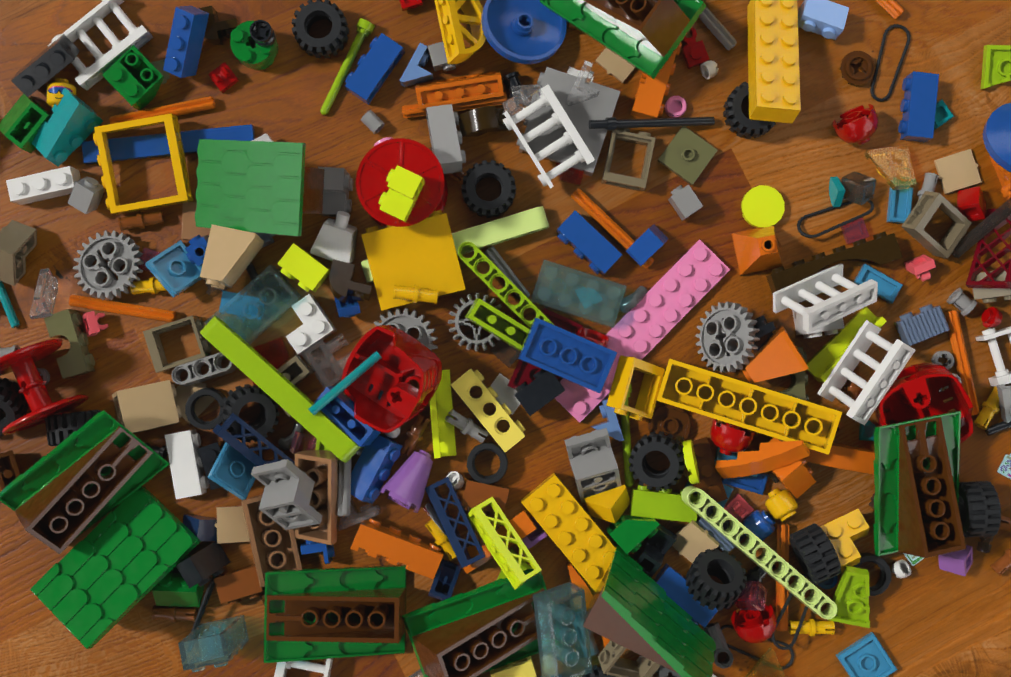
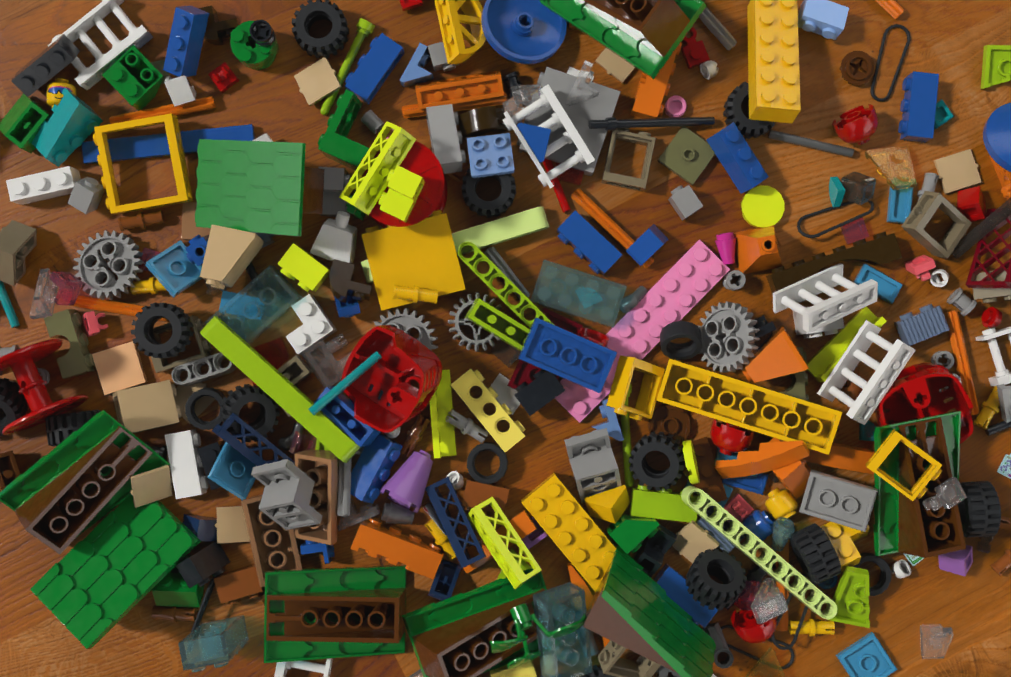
none -> clear pink panel [50,271,83,306]
none -> light nougat tile [92,341,148,395]
none -> tan piece [130,465,173,508]
none -> black tyre [131,303,194,358]
none -> white panel [164,75,196,107]
none -> tan piece [294,57,342,106]
none -> green bracket [318,89,369,221]
none -> neon yellow fence [339,121,416,216]
none -> flat silver cone [381,502,414,525]
none -> medium blue bracket [467,133,515,178]
none -> green plant [490,603,587,669]
none -> blue slope [517,122,551,163]
none -> red bar [543,159,571,213]
none -> black tyre [660,321,702,360]
none -> blue brick [706,122,769,194]
none -> dark pink cone [715,232,736,265]
none -> light grey bush [722,270,746,291]
none -> clear slope [751,578,789,624]
none -> dark grey bar [768,130,854,157]
none -> clear light blue cone [771,517,795,551]
none -> light grey tile [799,469,878,532]
none -> yellow window [866,429,942,501]
none -> clear slope [920,624,954,659]
none -> clear plate [922,477,967,511]
none -> white hinge [930,269,949,287]

